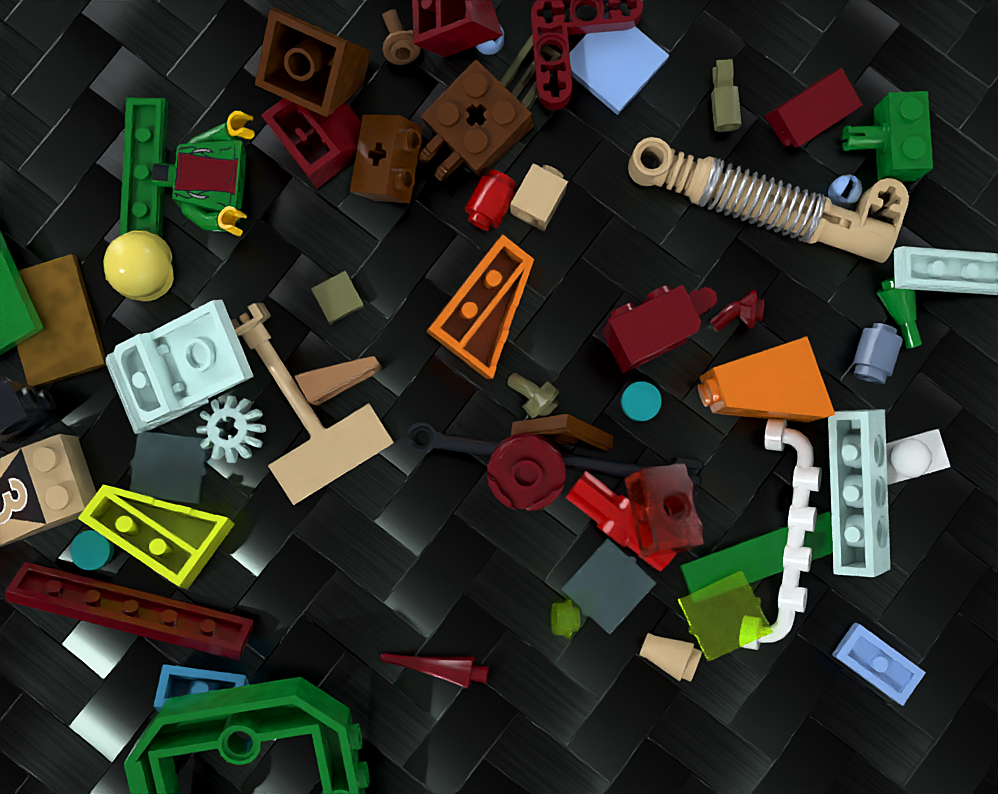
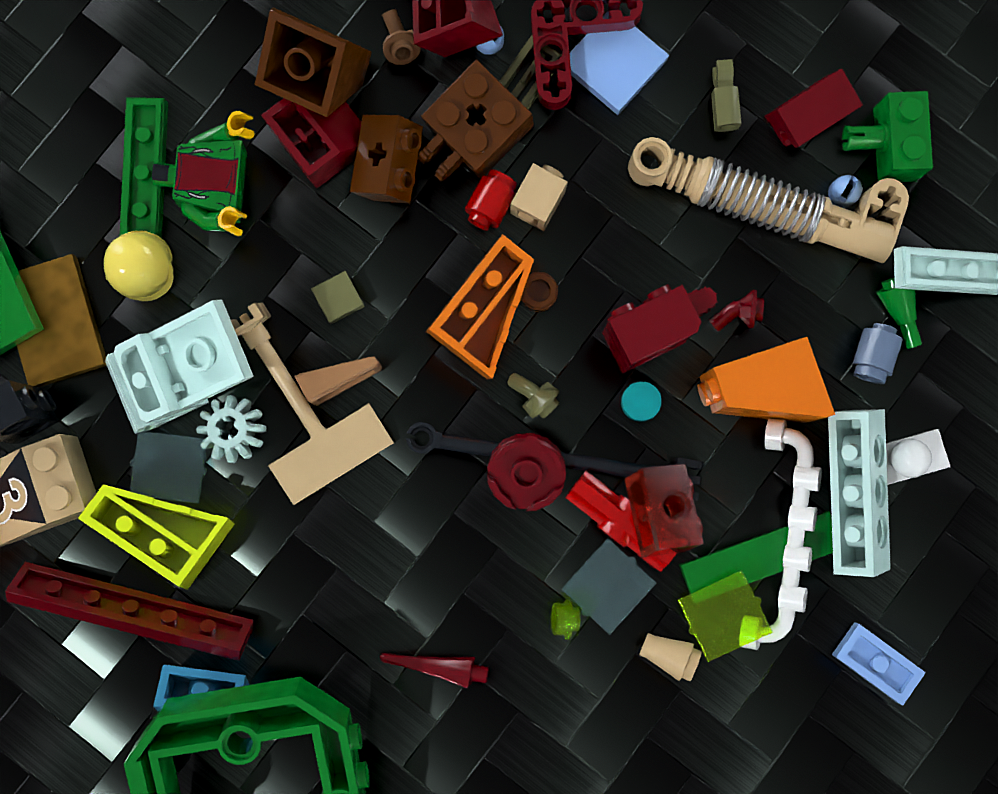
teal tile [70,530,114,570] -> none
reddish brown tile [511,414,614,451] -> none
none -> reddish brown tile [520,272,558,312]

